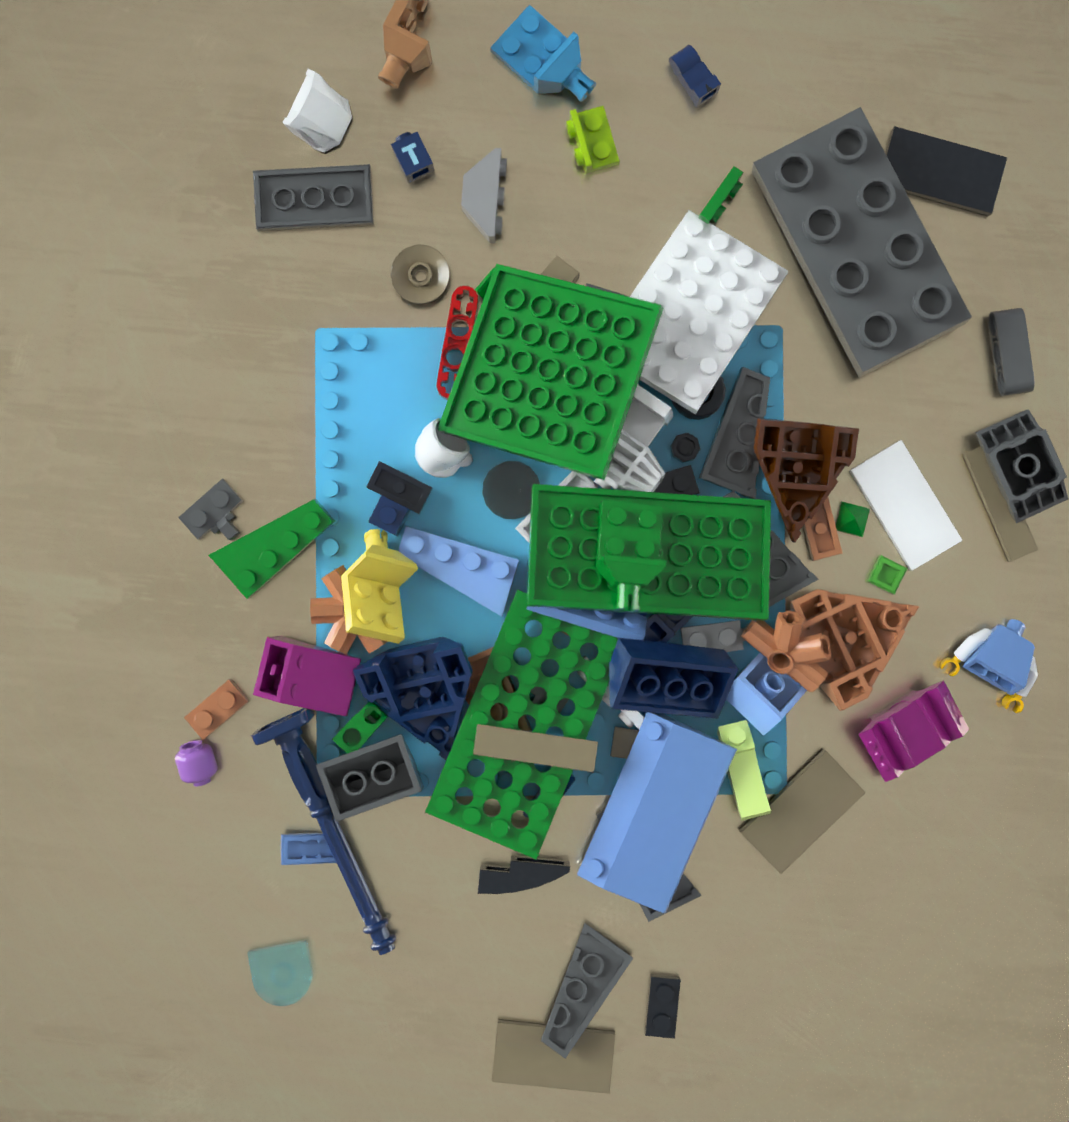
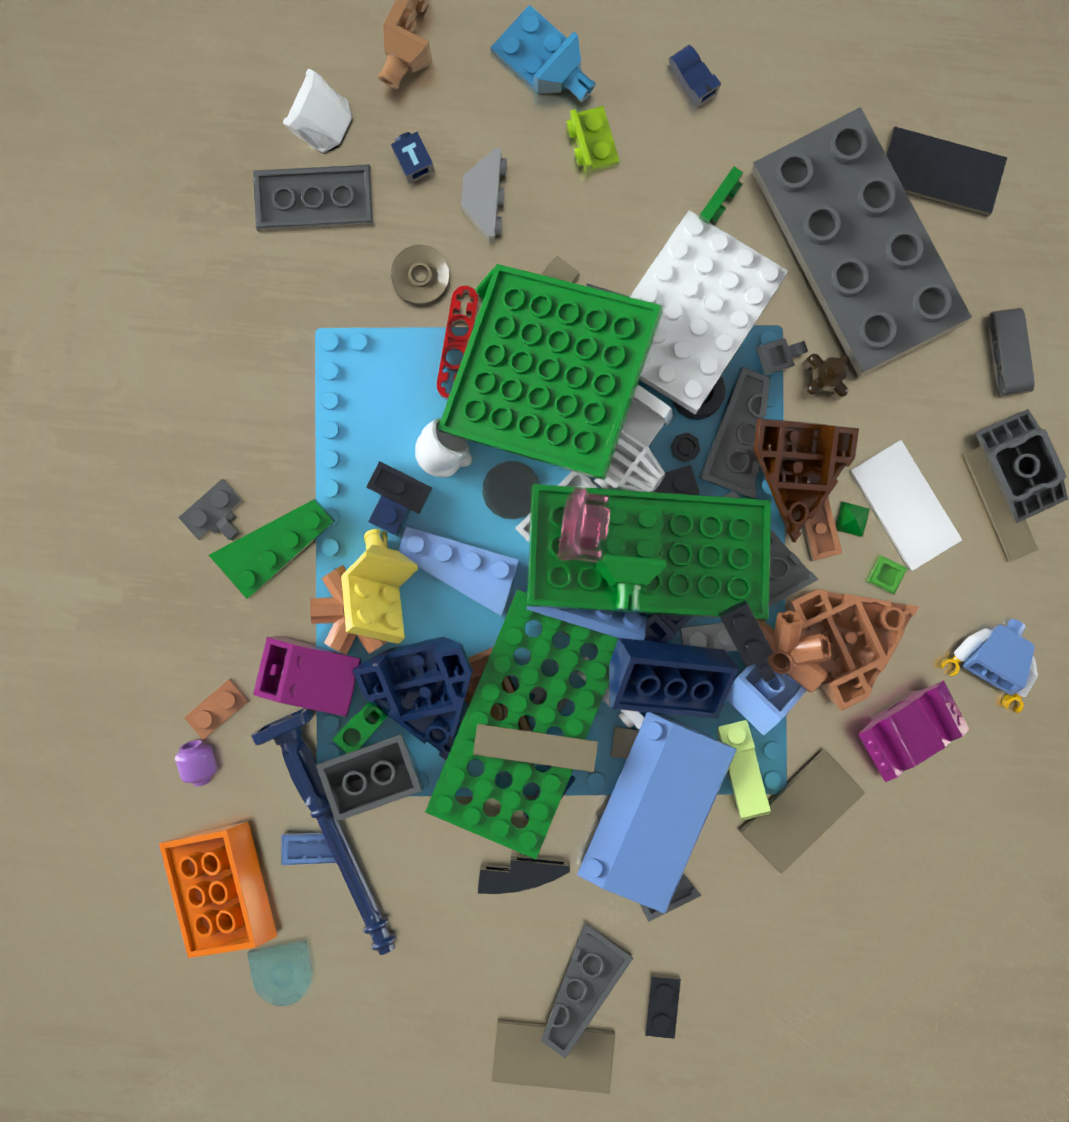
none -> orange slope [159,822,278,958]
none -> clear pink panel [558,487,610,562]
none -> black plate [718,600,776,683]
none -> dark grey plate [756,338,808,376]
none -> dark brown plant [801,354,850,401]

